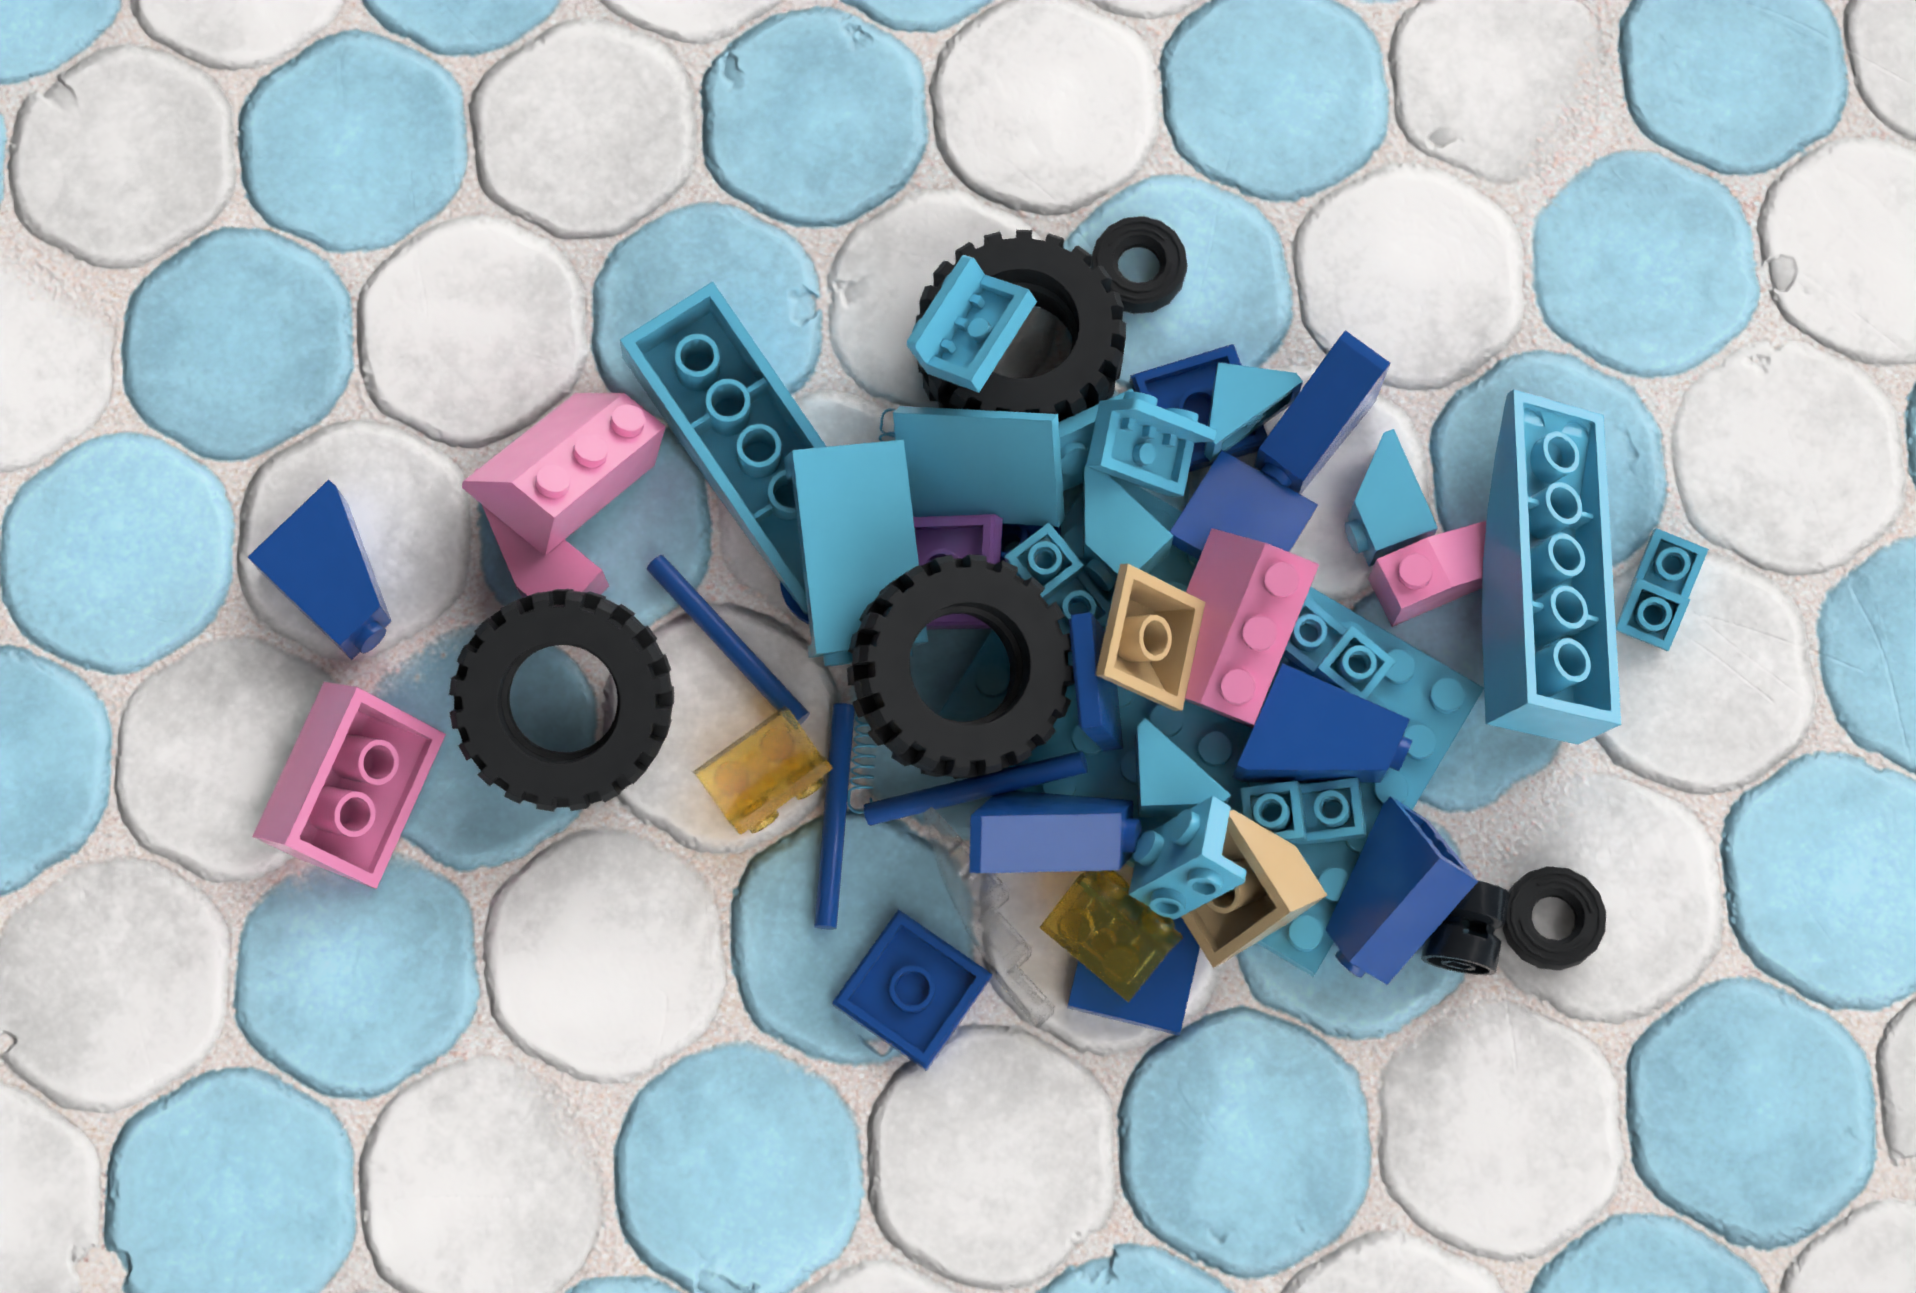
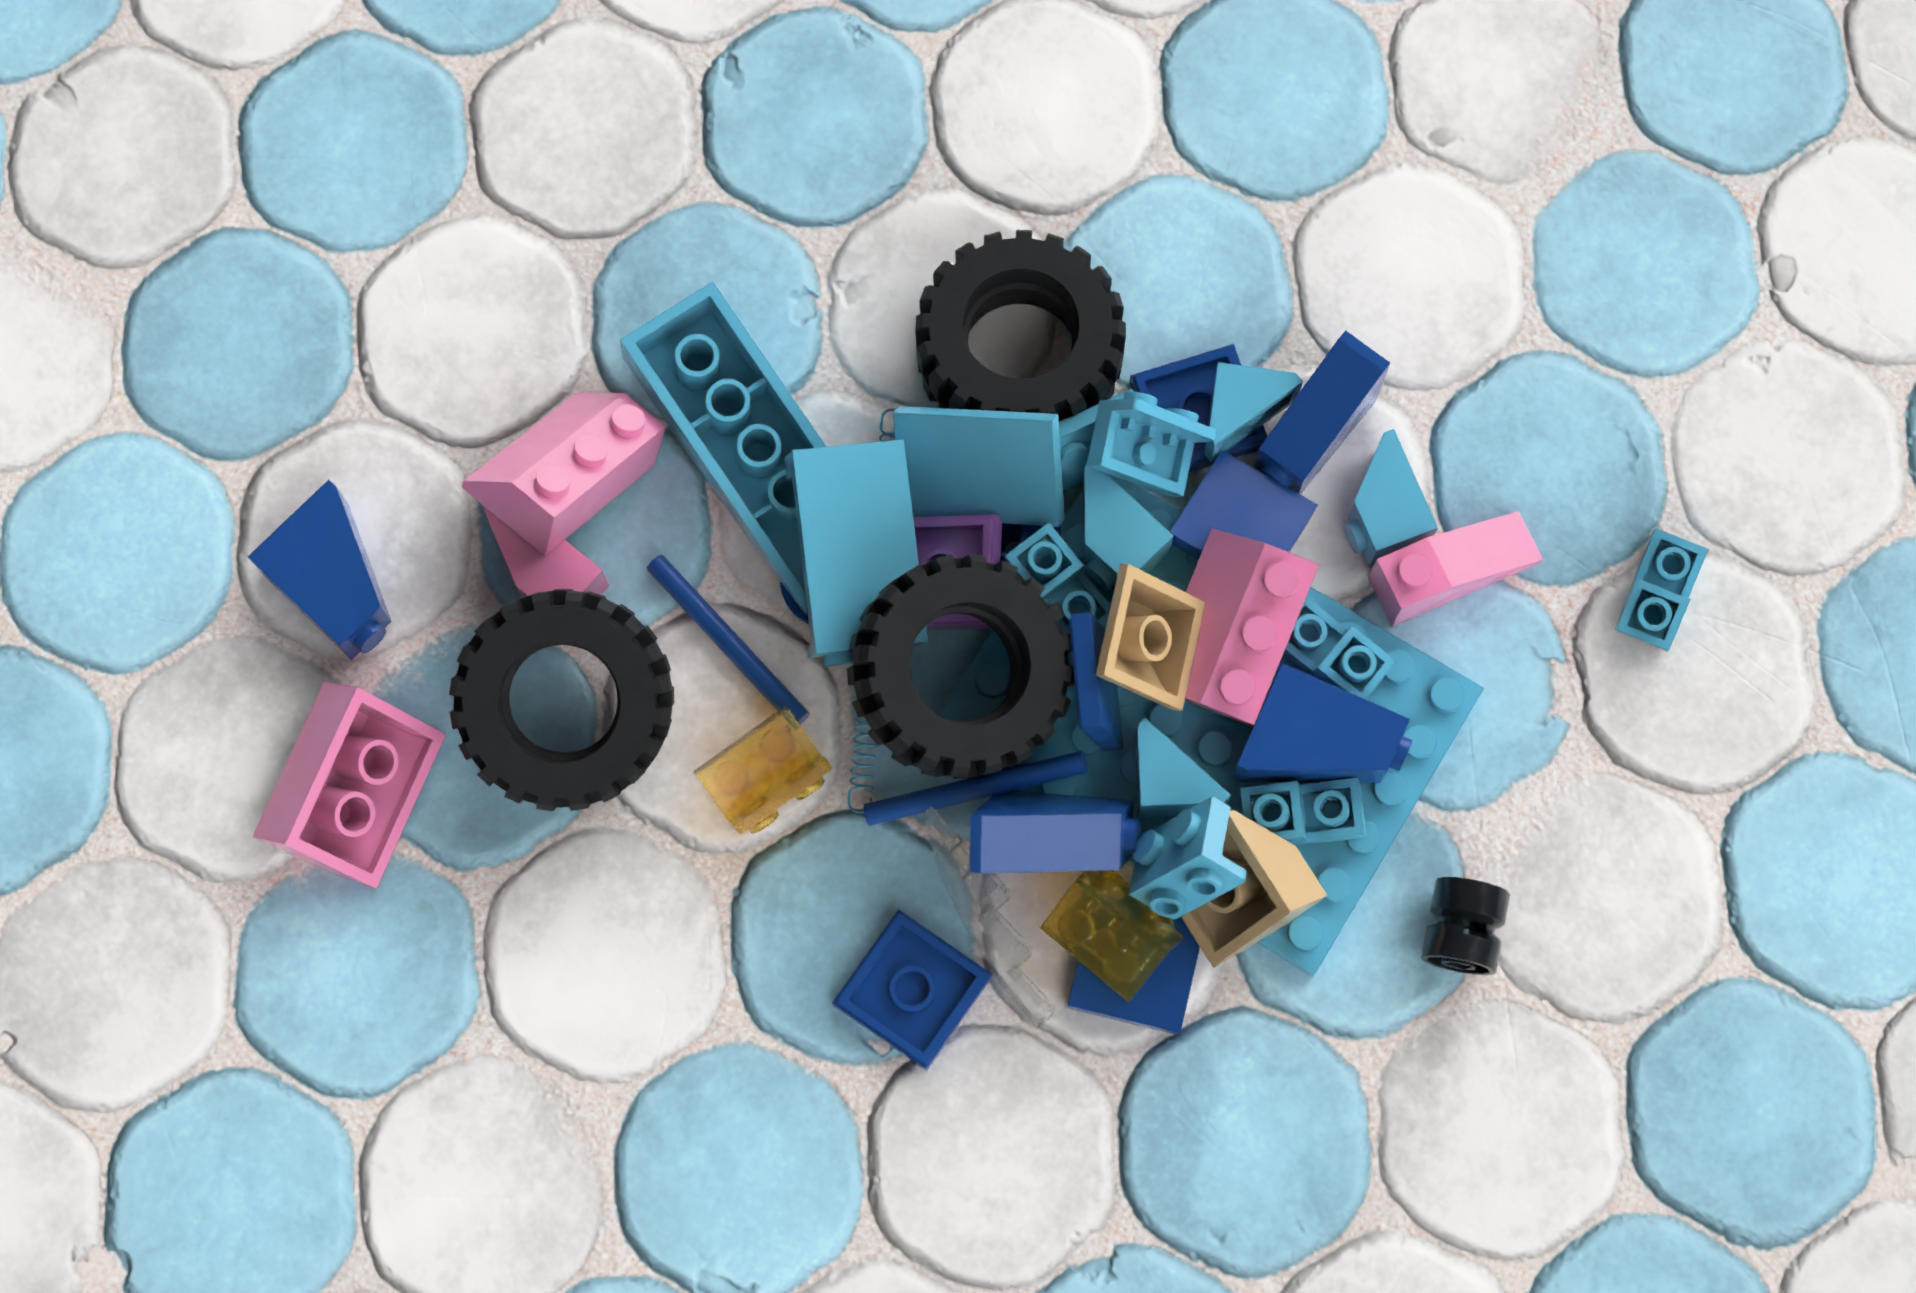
blue bar [814,703,855,930] -> none
medium azure bracket [907,255,1037,393] -> none
black tyre [1090,216,1188,314] -> none
blue slope [1325,796,1478,985] -> none
medium azure slope [1481,389,1621,745] -> none
black tyre [1502,866,1606,971] -> none

